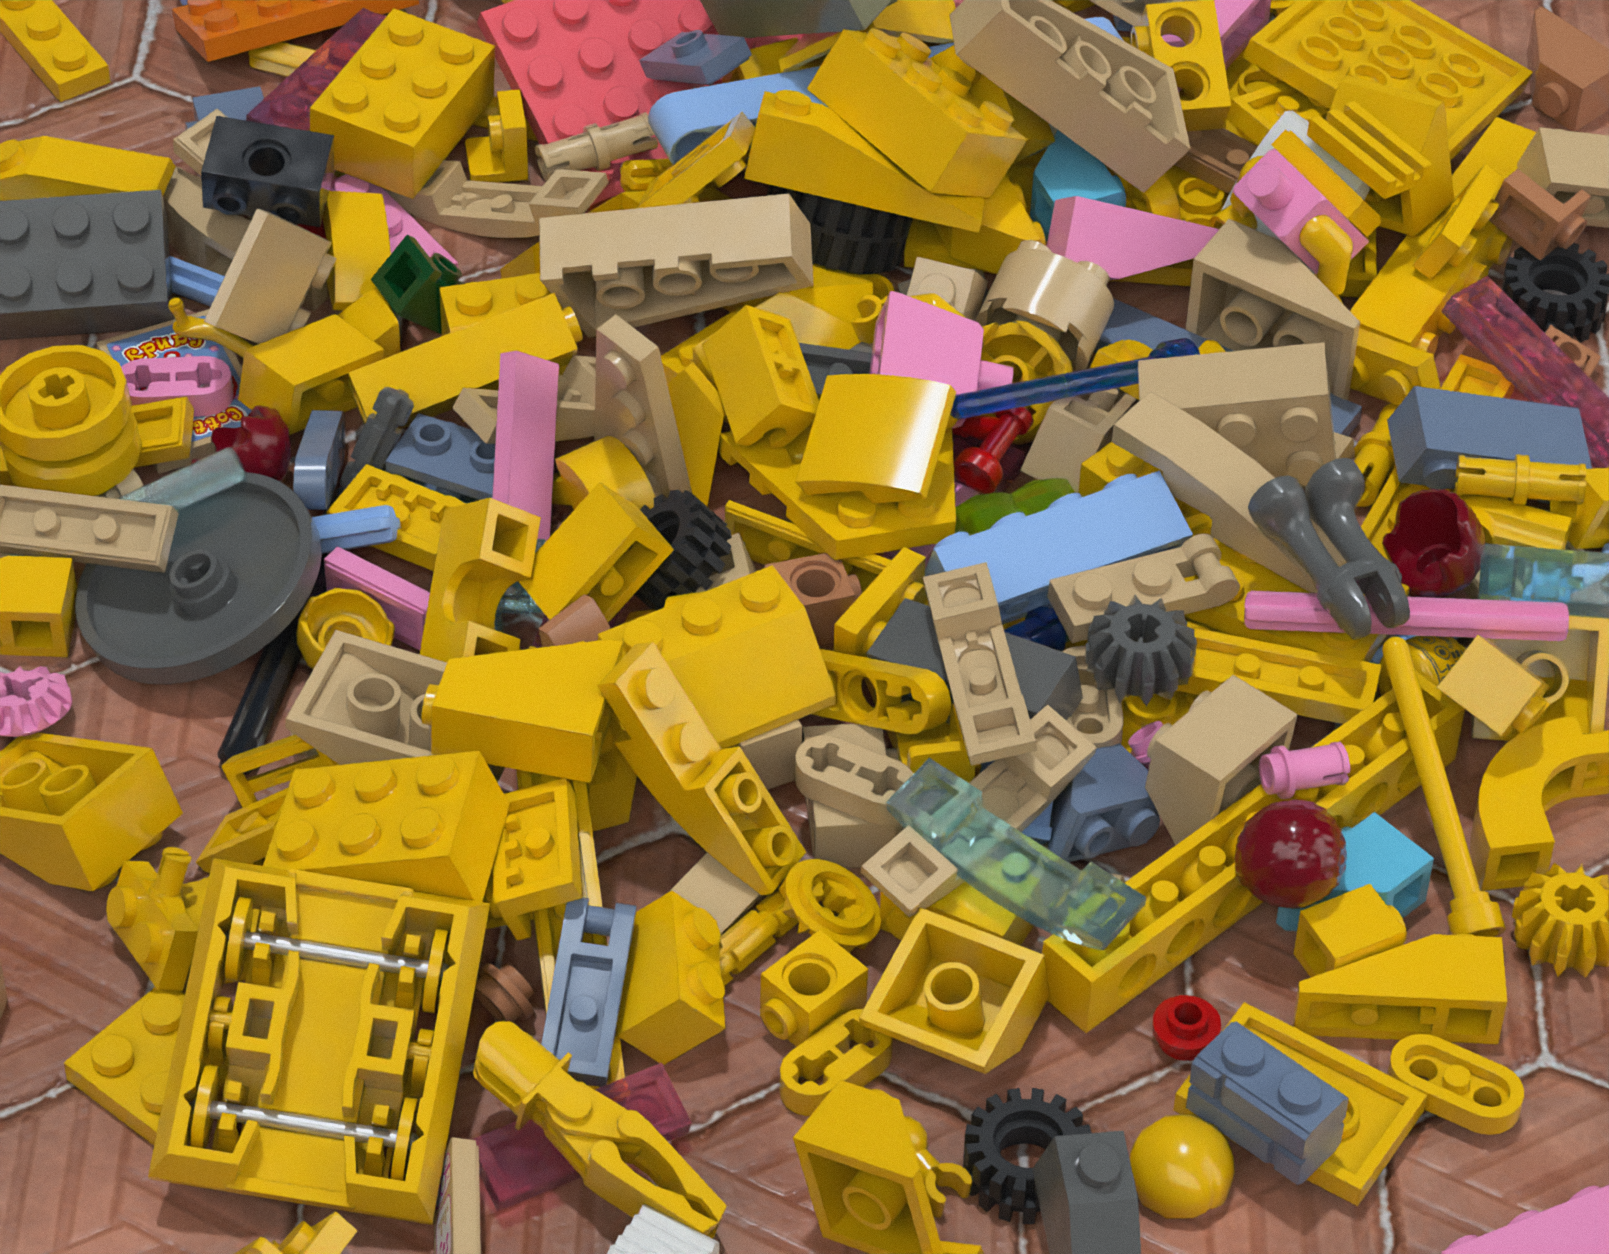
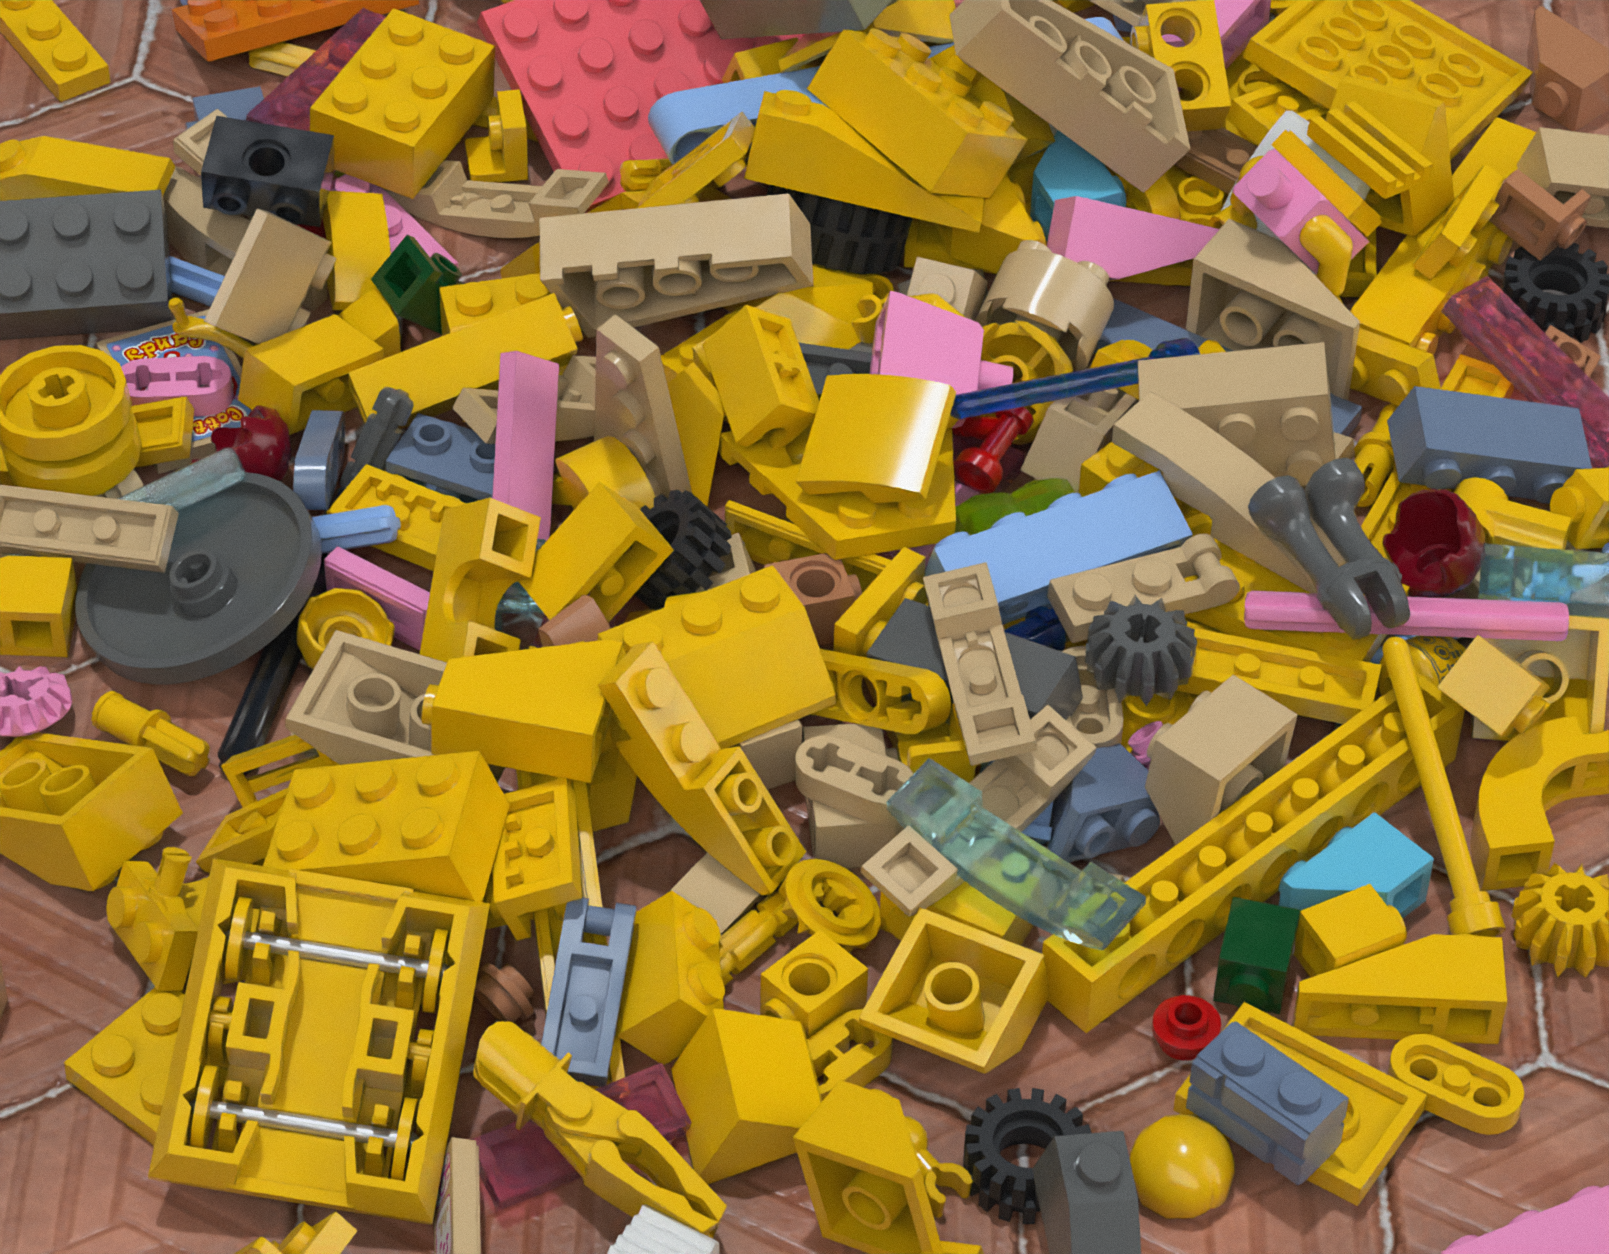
tan pin [535,112,658,181] -> none
sand blue plate [639,30,752,85] -> none
dark red hair [1234,799,1347,909] -> none
bright pink pin [1259,742,1350,799] -> none
yellow pin [1455,454,1586,505] -> none
none -> yellow axle [91,691,210,776]
none -> yellow slope [671,1008,823,1185]
none -> dark green brick [1213,897,1300,1014]

